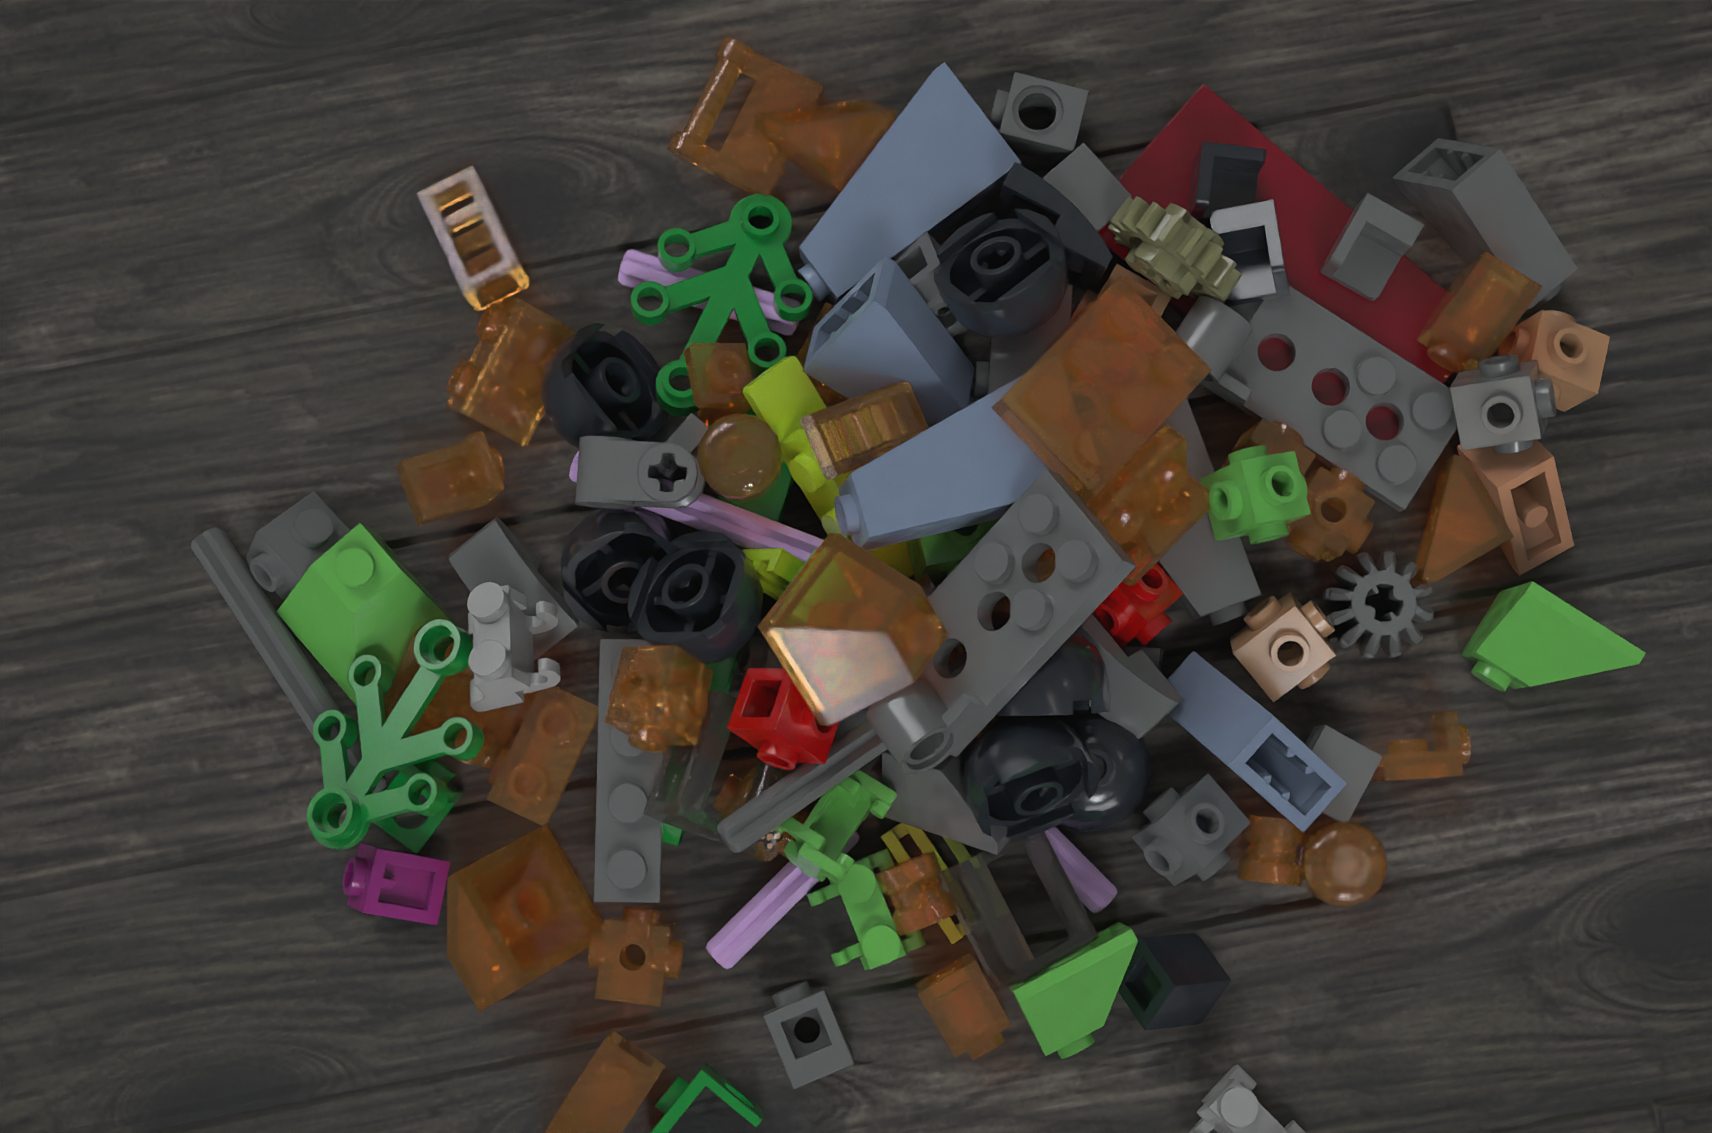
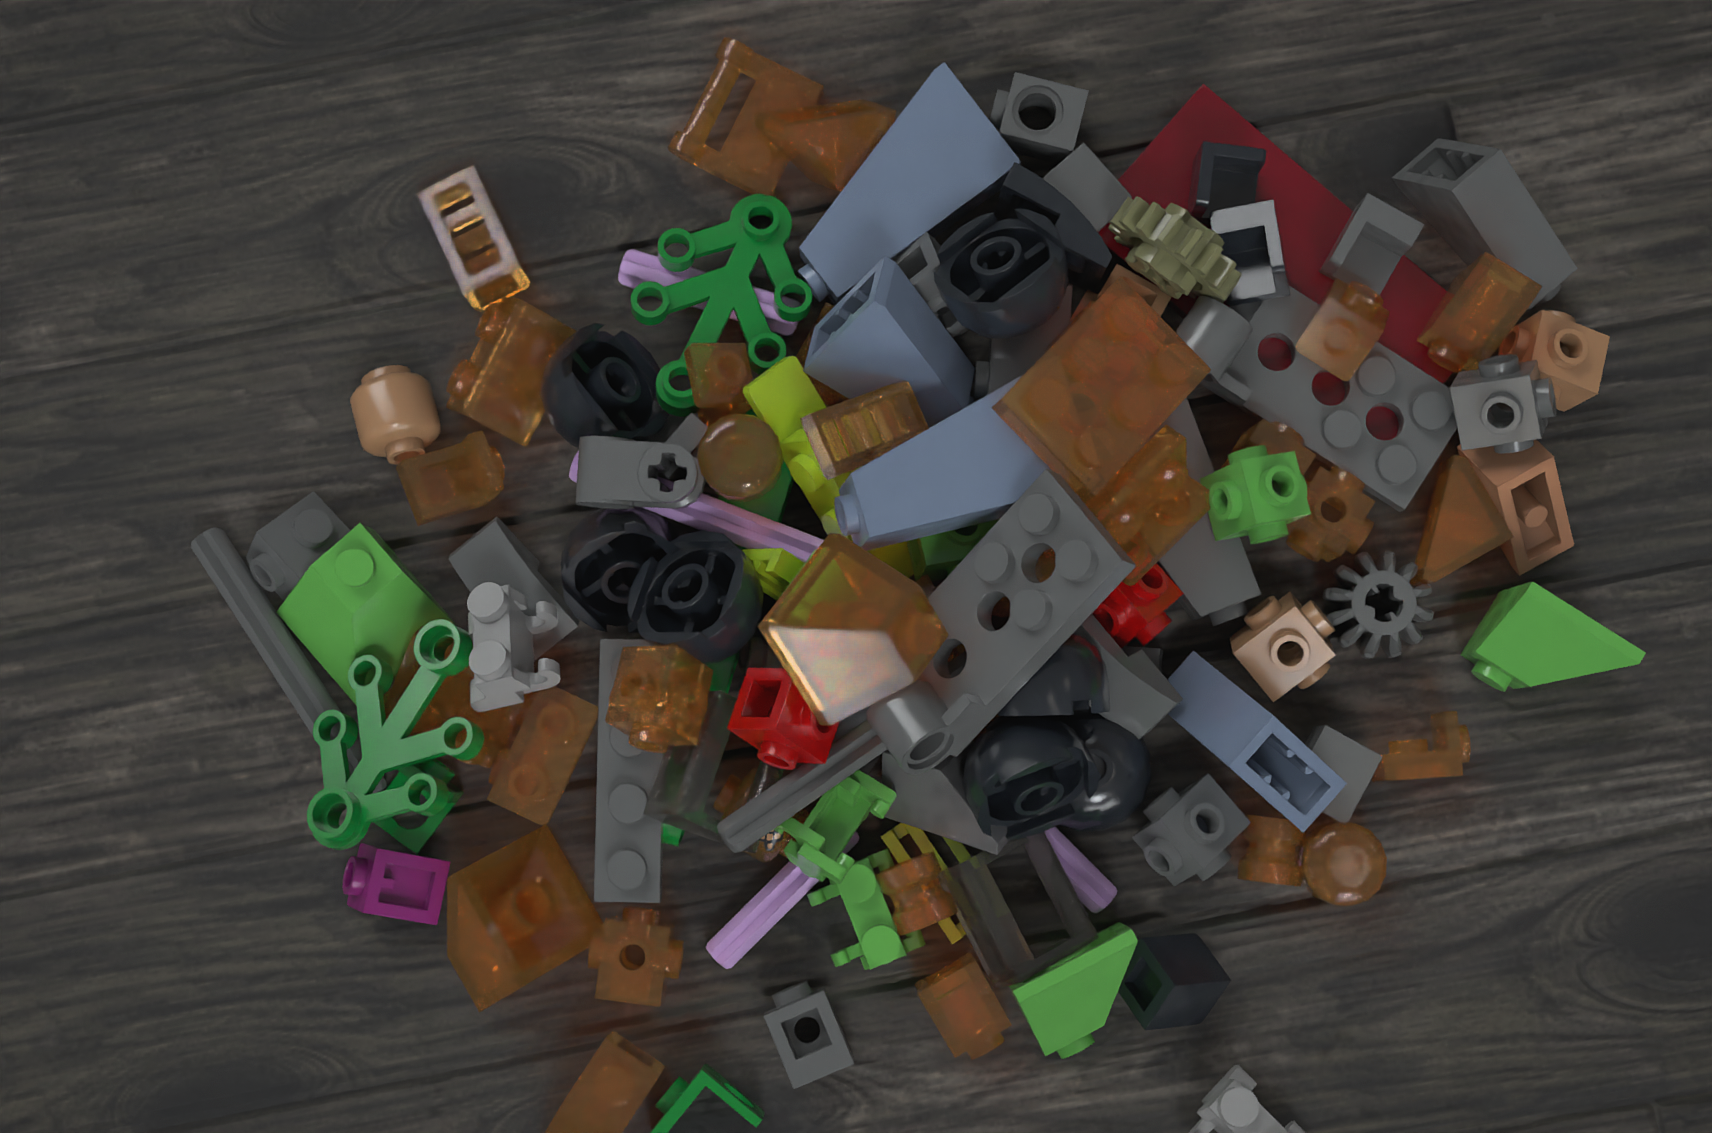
none -> medium nougat head [350,365,441,465]
none -> clear orange bracket [1295,278,1390,381]

